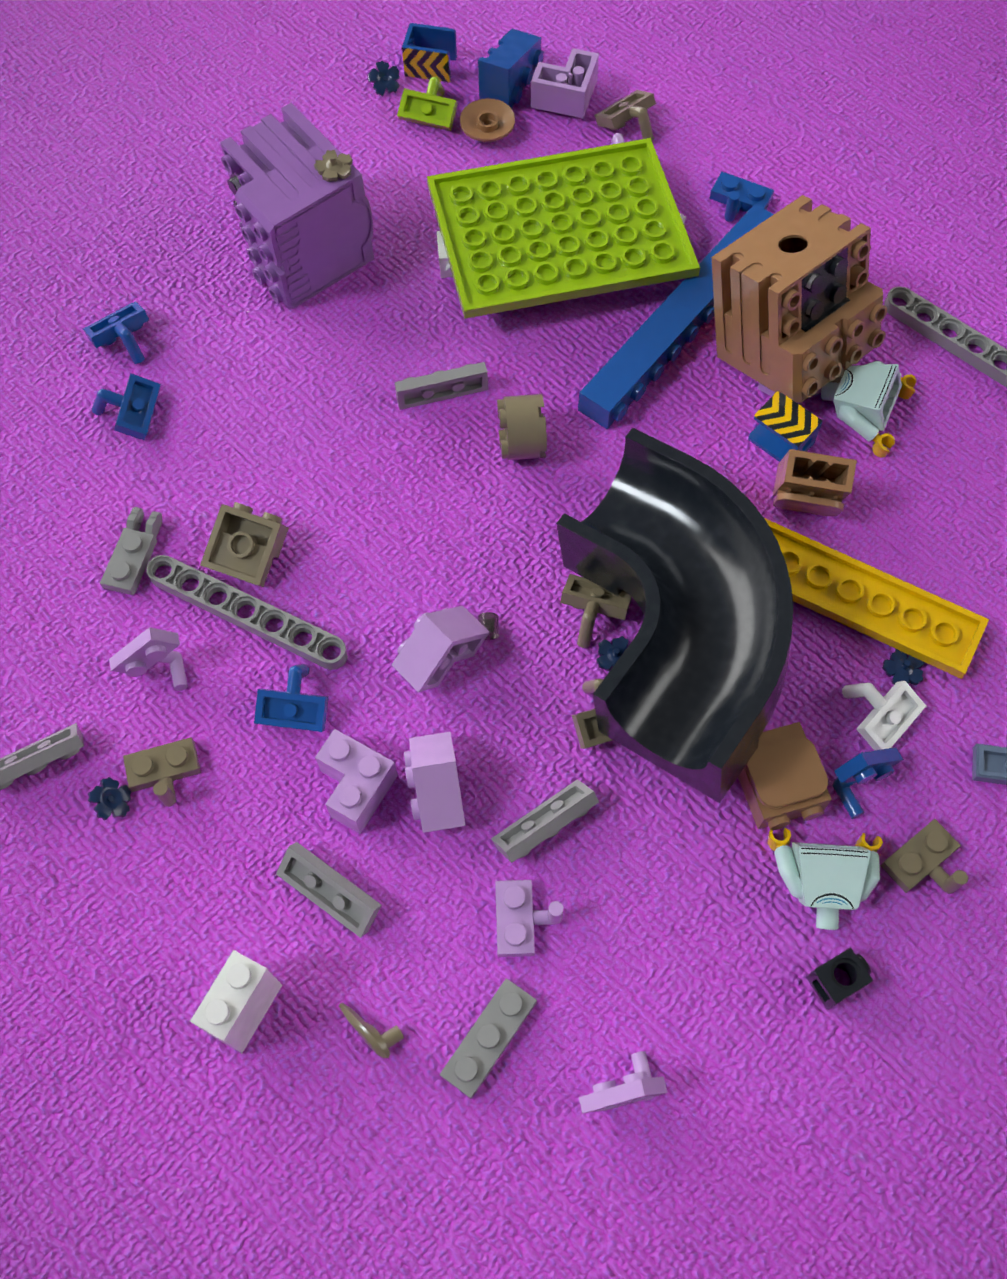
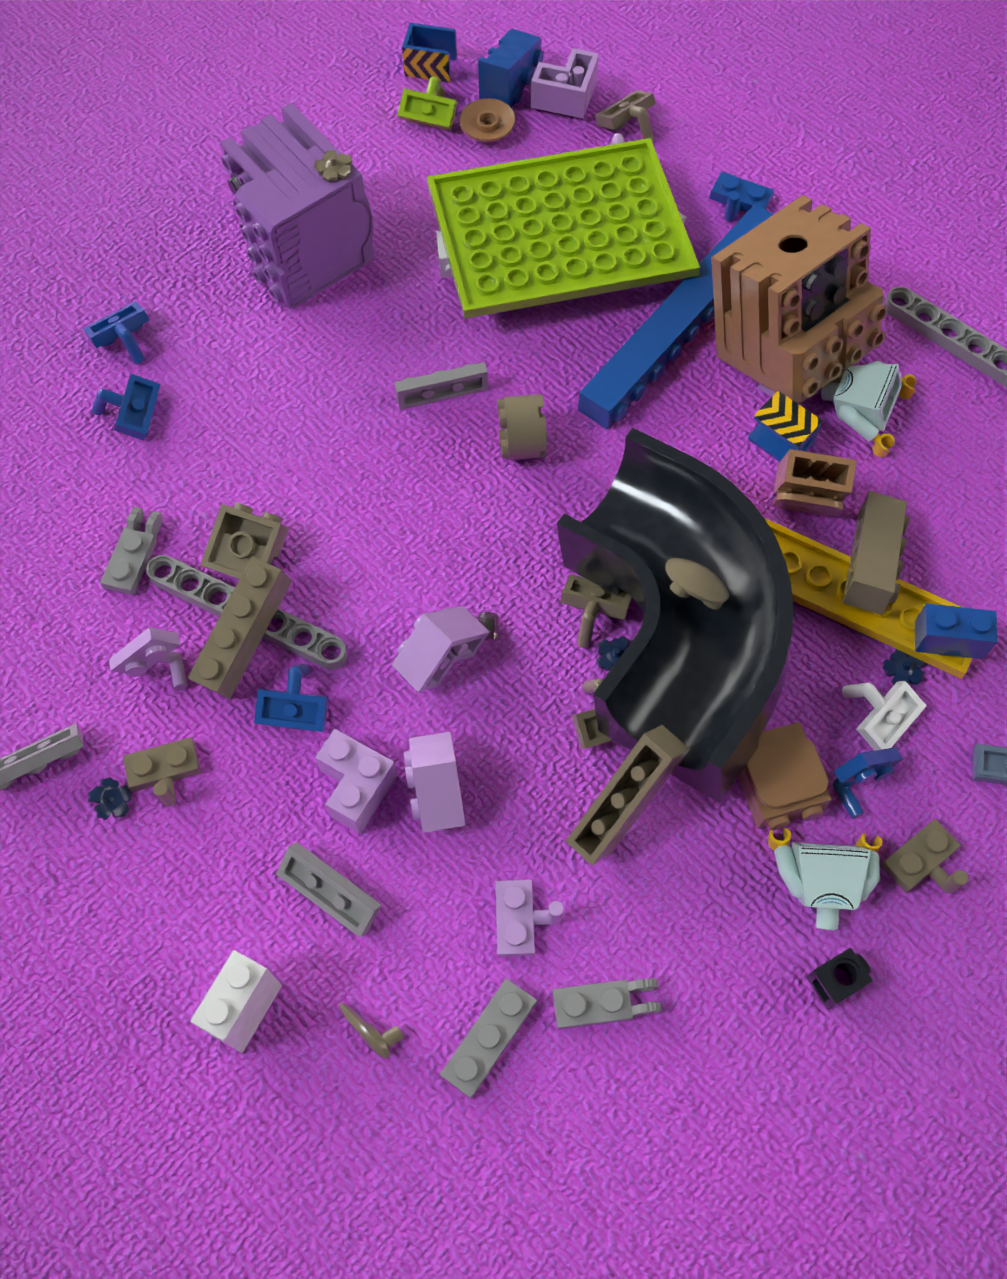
dark blue plant [367,60,400,96] -> none
light grey plate [491,779,599,863] -> none
lavender plate [579,1051,668,1114] -> none
none -> dark tan brick [188,556,292,699]
none -> light grey hinge [552,978,662,1030]
none -> dark tan brick [566,725,690,866]
none -> dark tan dish [665,558,729,610]
none -> dark tan brick [842,491,910,615]
none -> blue brick [915,603,997,659]

